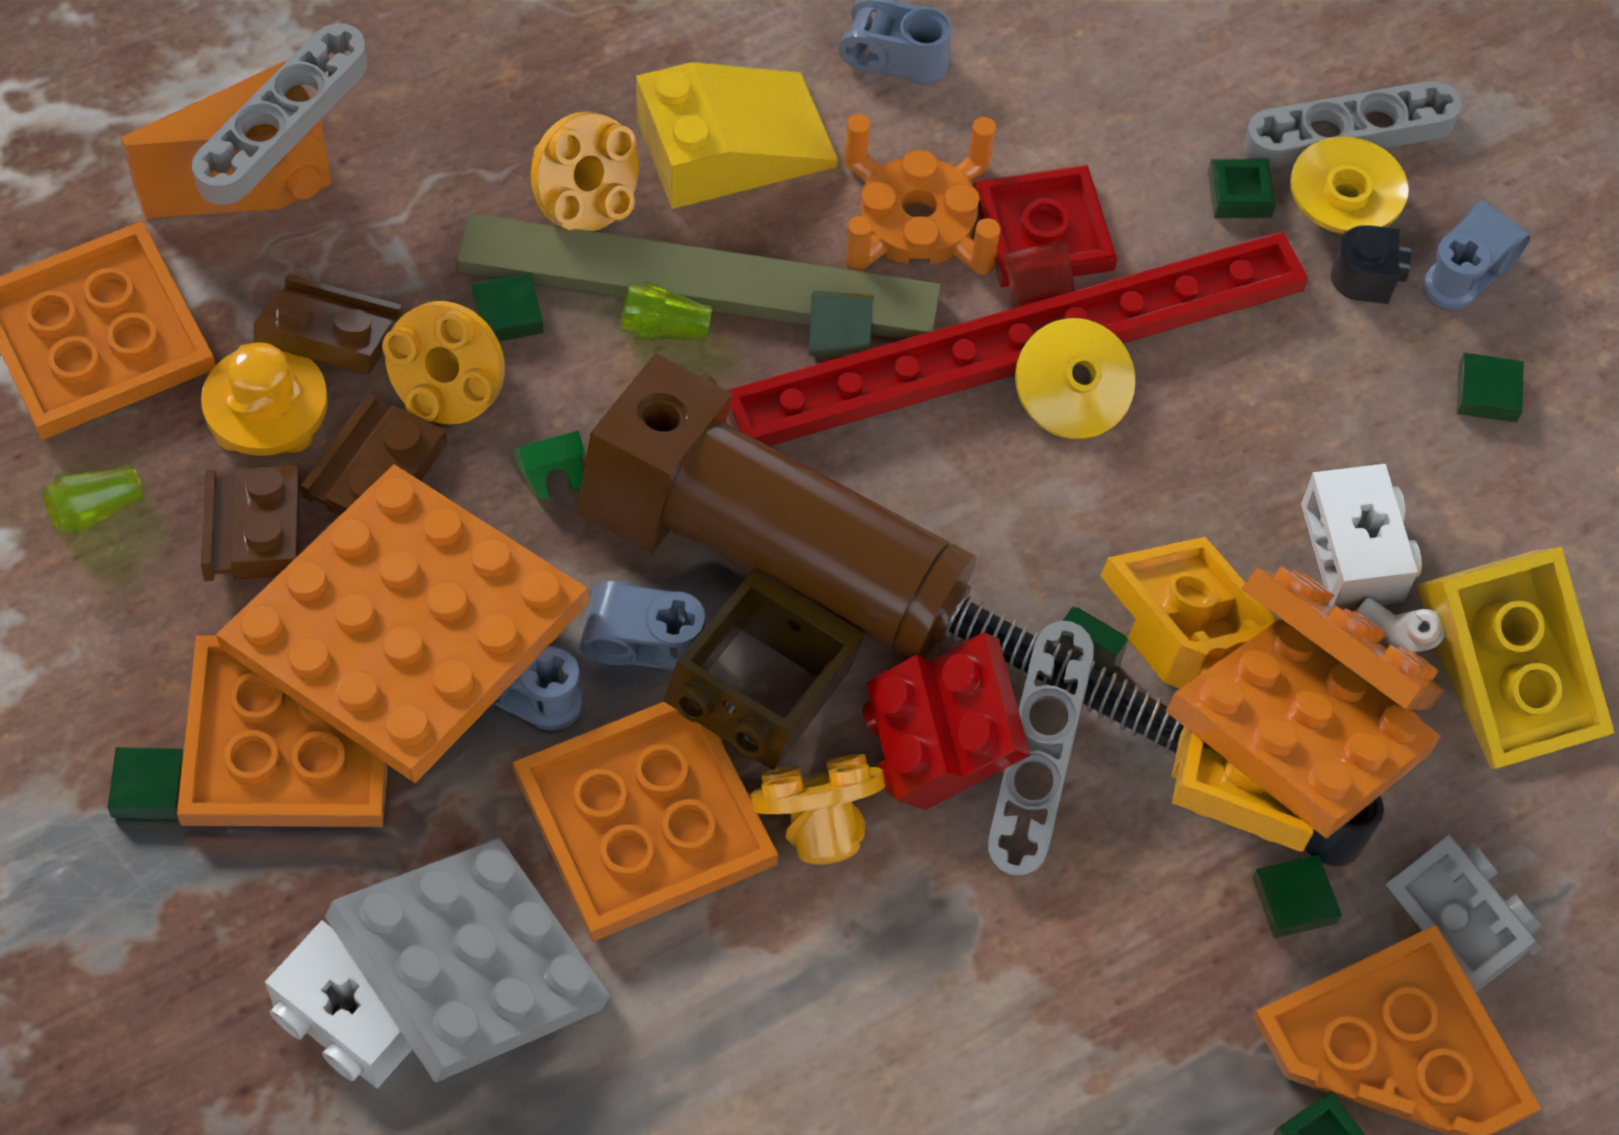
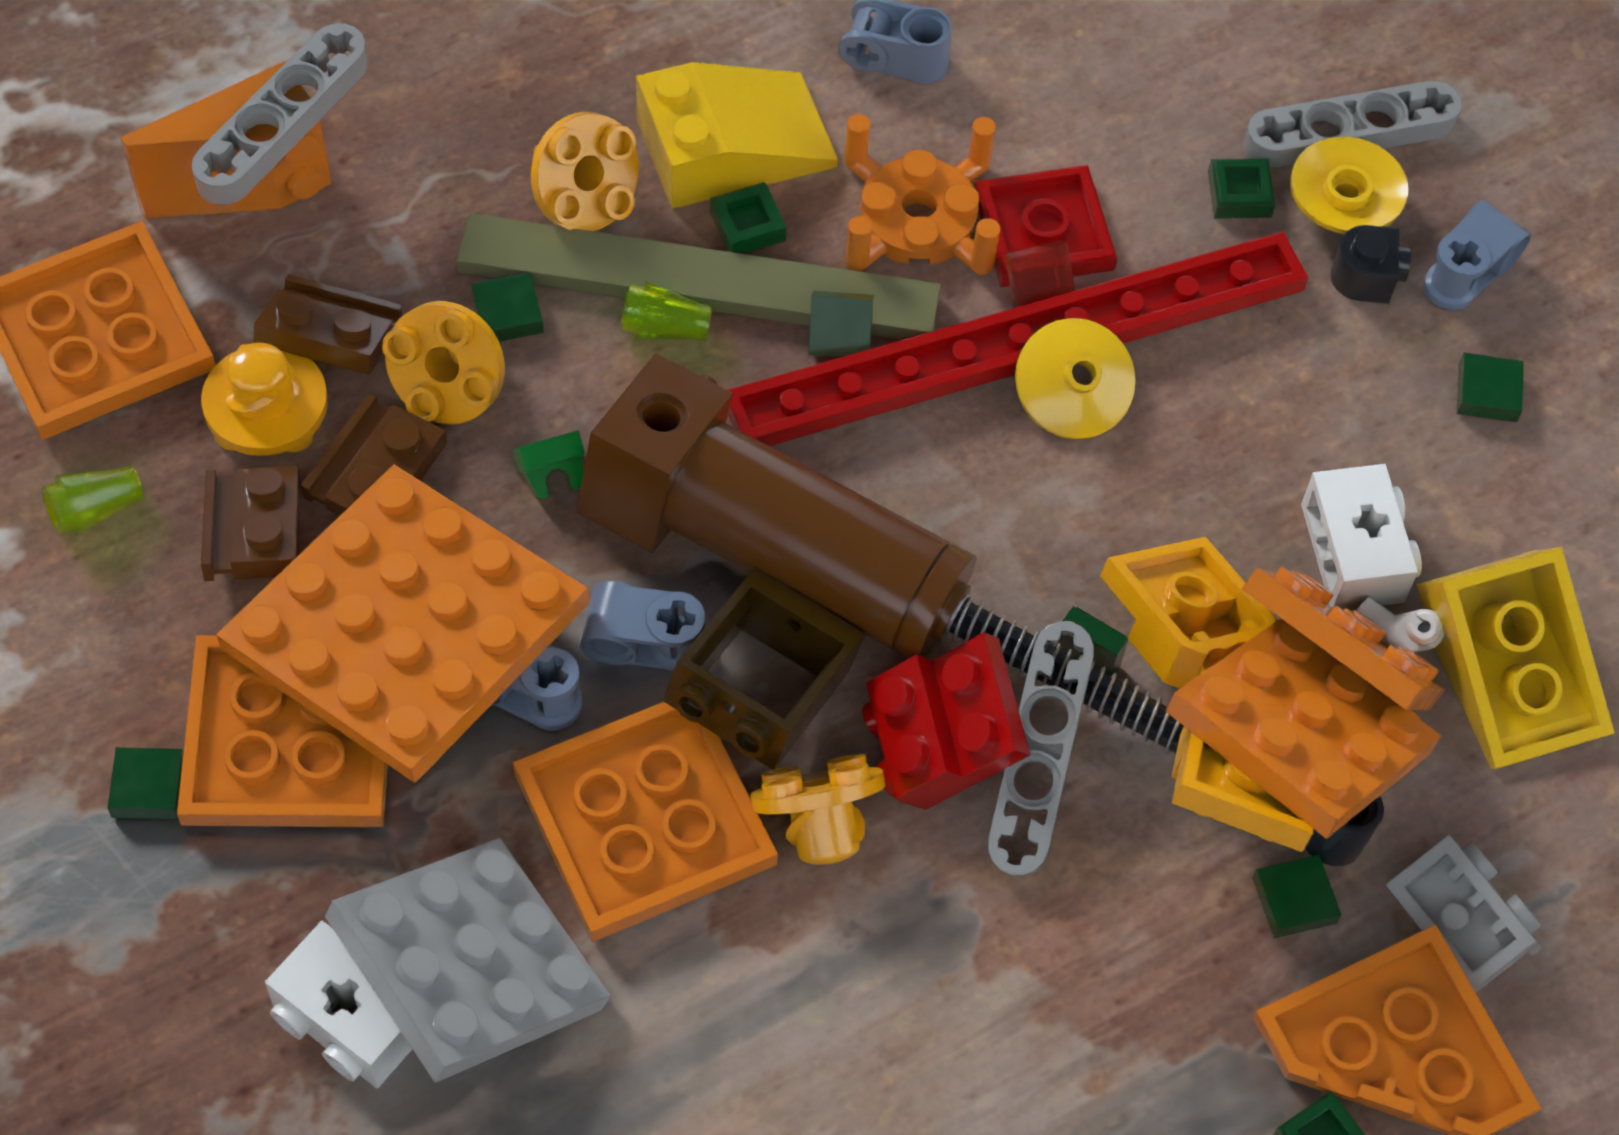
none -> dark green plate [710,182,787,254]

